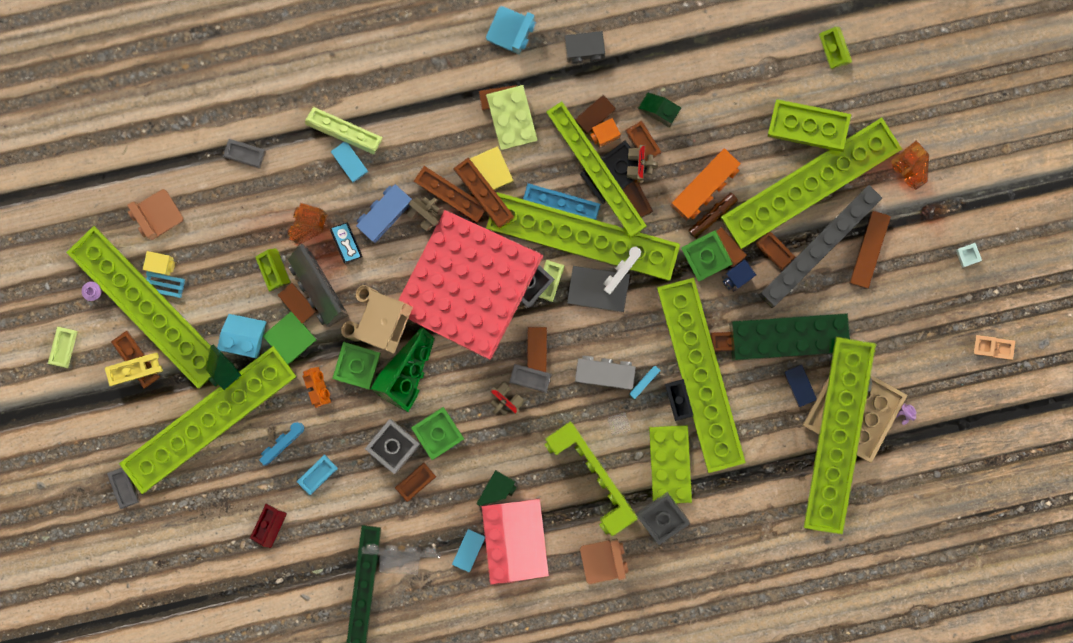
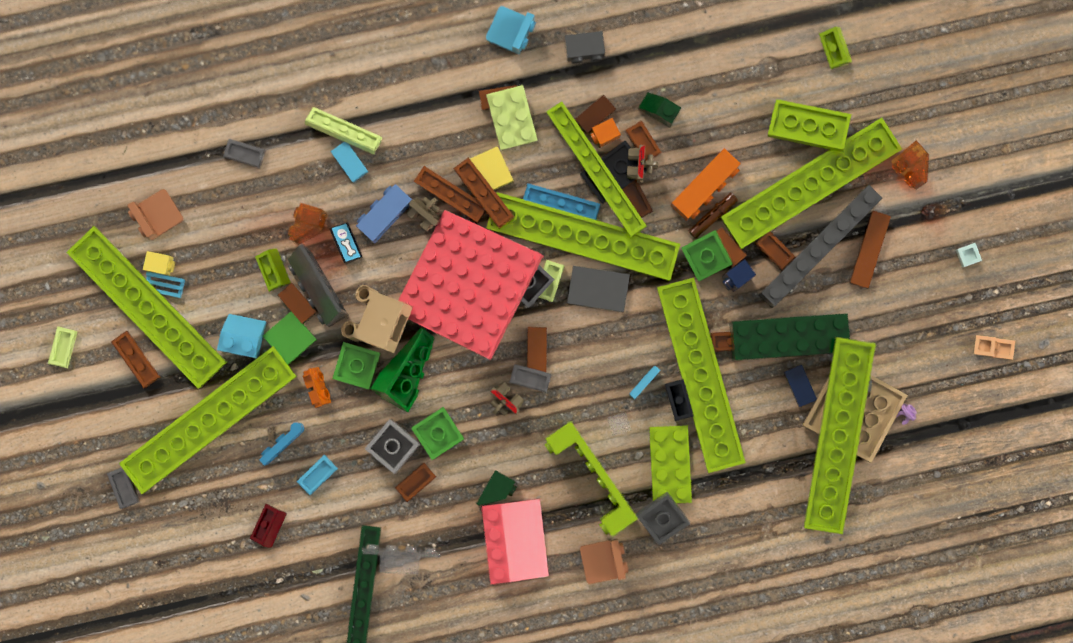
lavender plate [82,282,103,301] -> none
light yellow plate [105,353,163,386] -> none
dark green slope [206,344,242,390] -> none
medium azure tile [452,529,485,573] -> none
light grey brick [575,356,636,390] -> none
white plate [603,247,641,294] -> none

